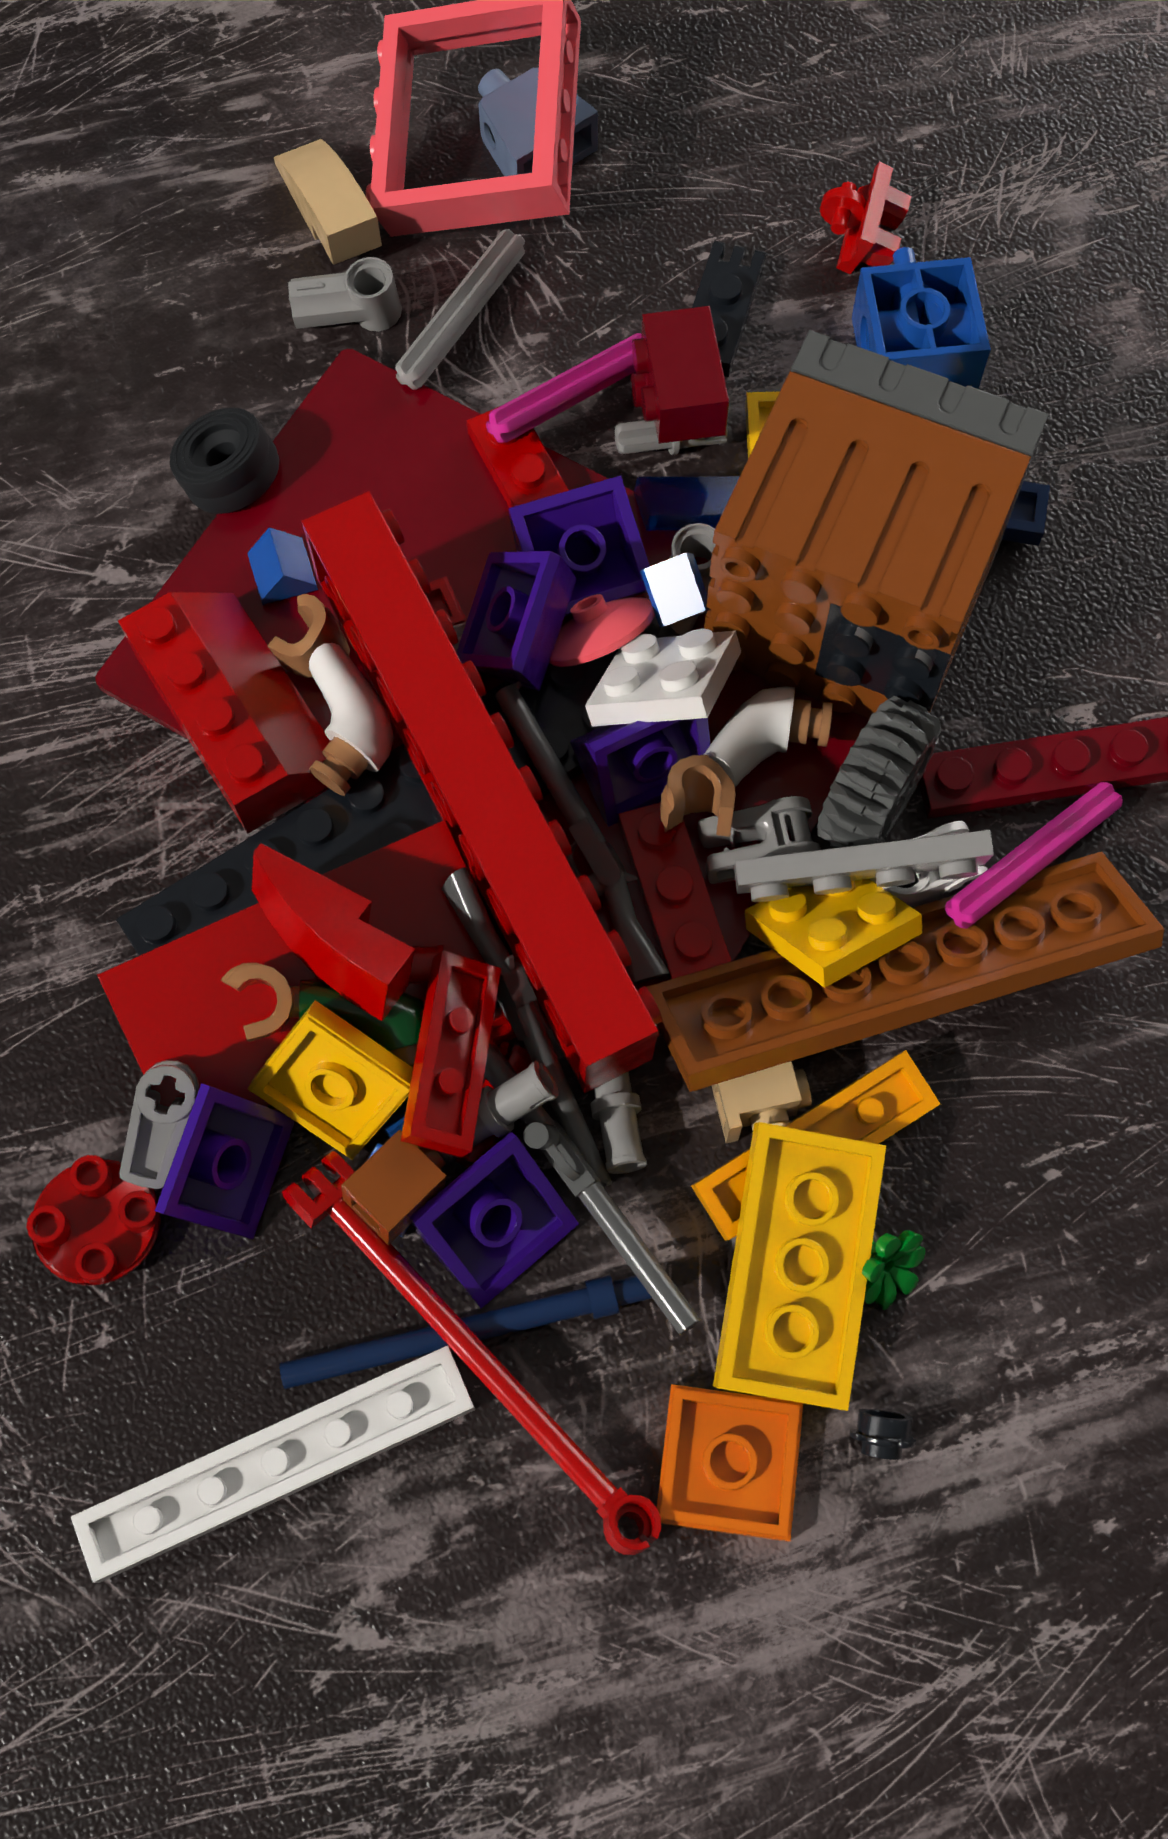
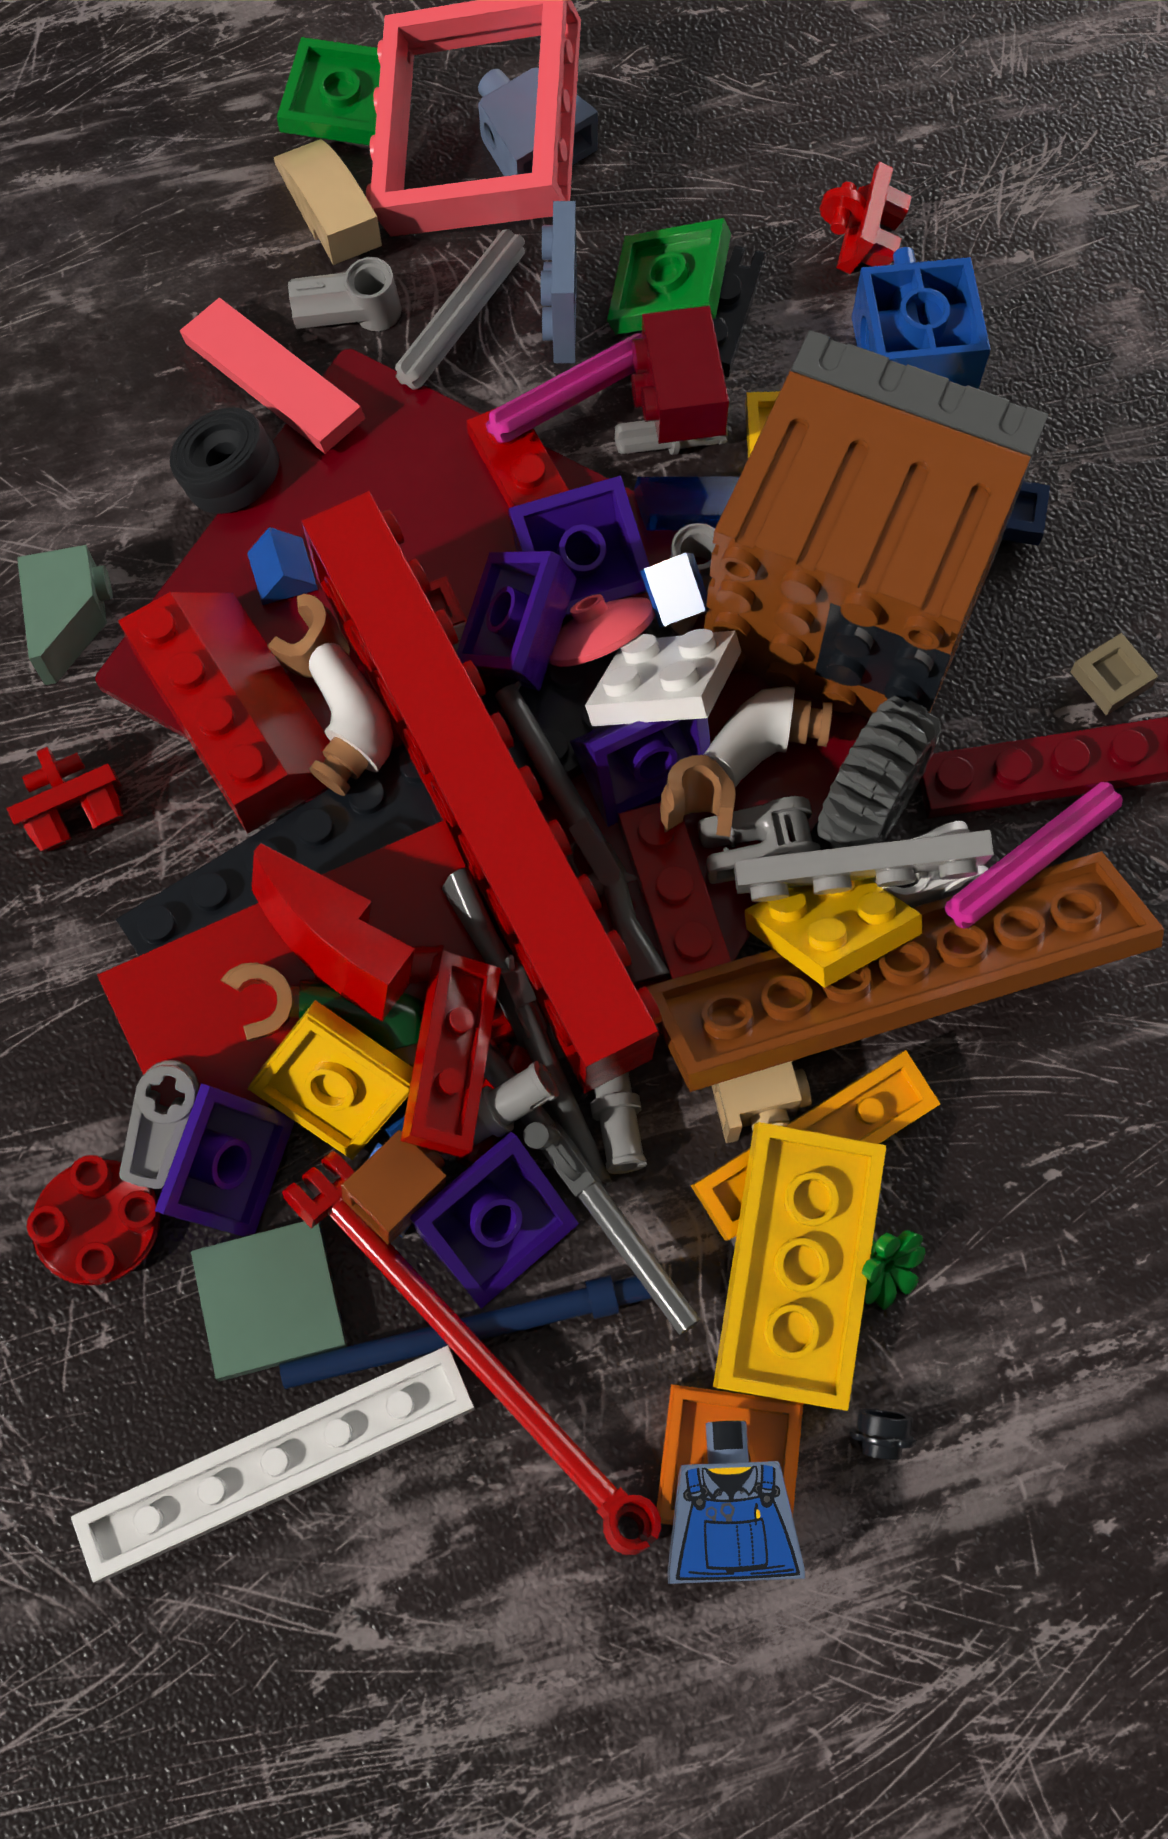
none -> red hips [6,746,124,854]
none -> sand green slope [17,545,113,685]
none -> coral tile [180,297,365,454]
none -> sand green tile [191,1221,348,1381]
none -> green plate [277,37,381,146]
none -> sand blue plate [541,201,577,363]
none -> green plate [607,218,731,335]
none -> torso [667,1421,805,1584]
none -> dark tan plate [1070,633,1158,716]

